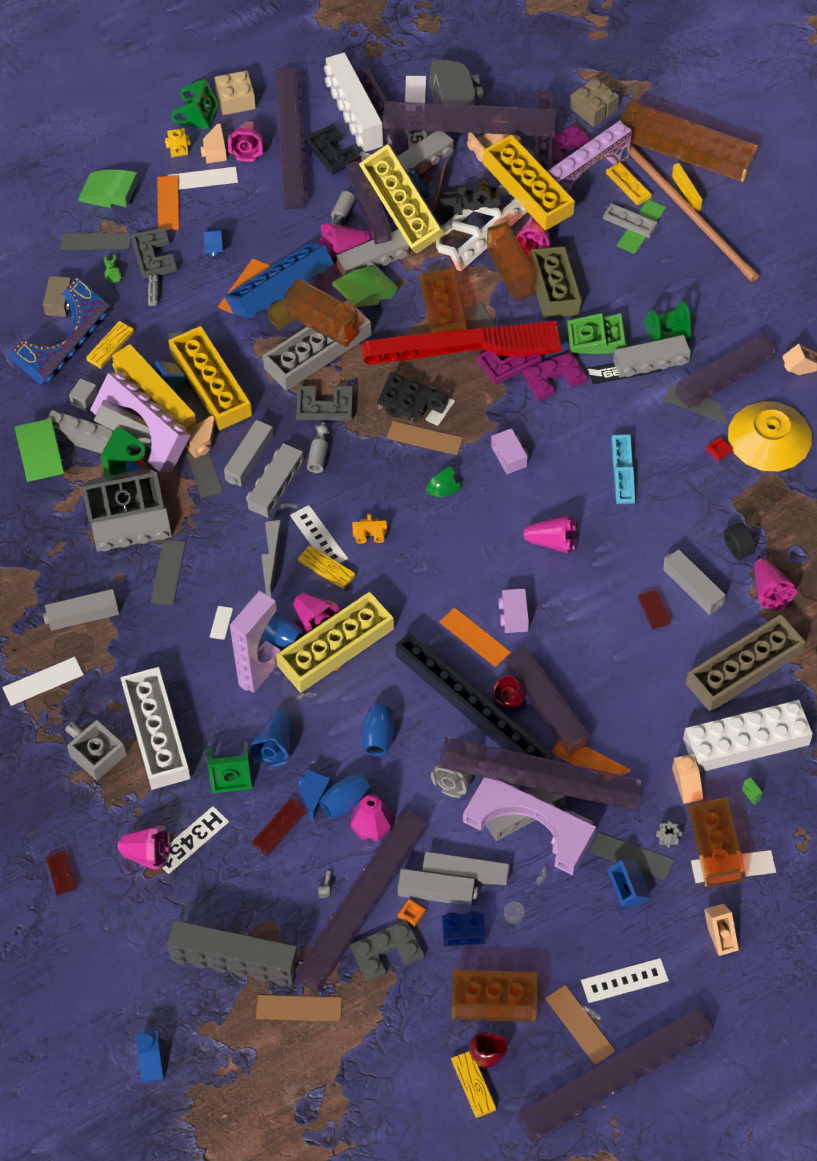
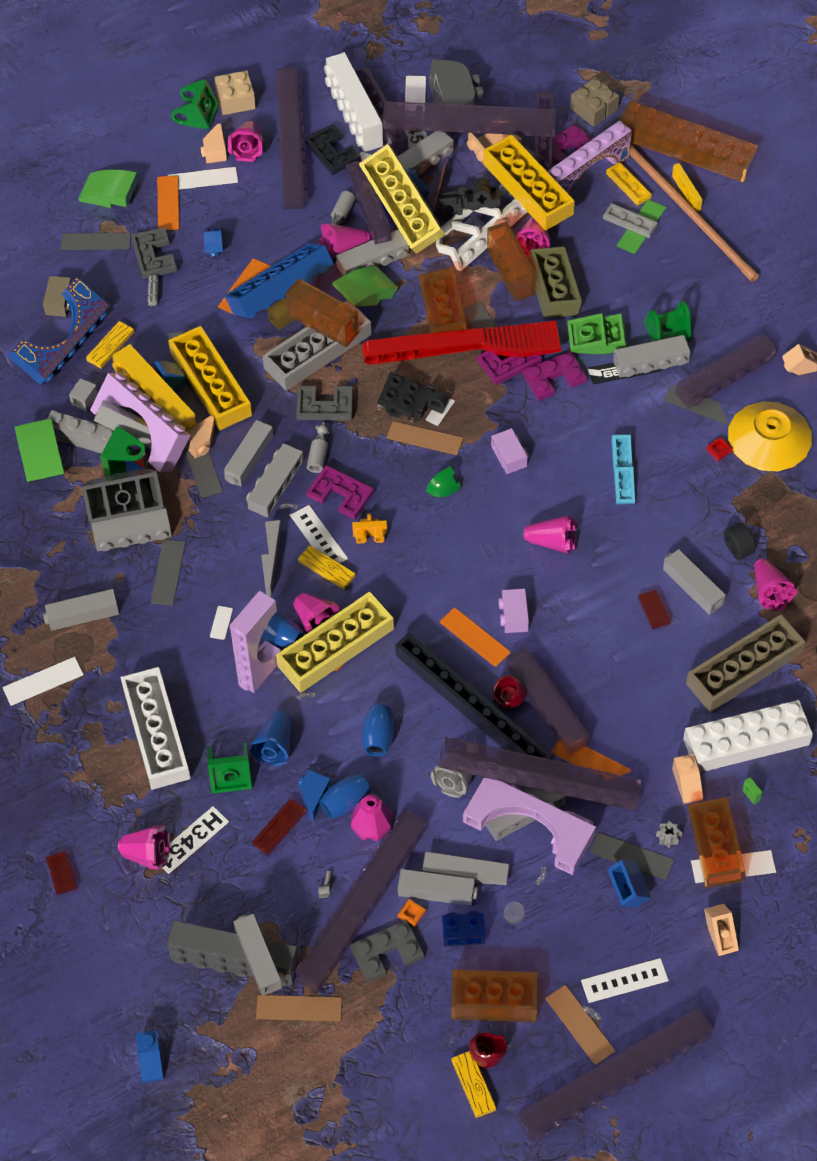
light grey brick [65,720,126,781] -> none
bright green piece [104,254,121,283] -> none
yellow brick [165,128,190,157] -> none
none -> light grey brick [233,914,282,996]
none -> magenta plate [306,466,374,520]

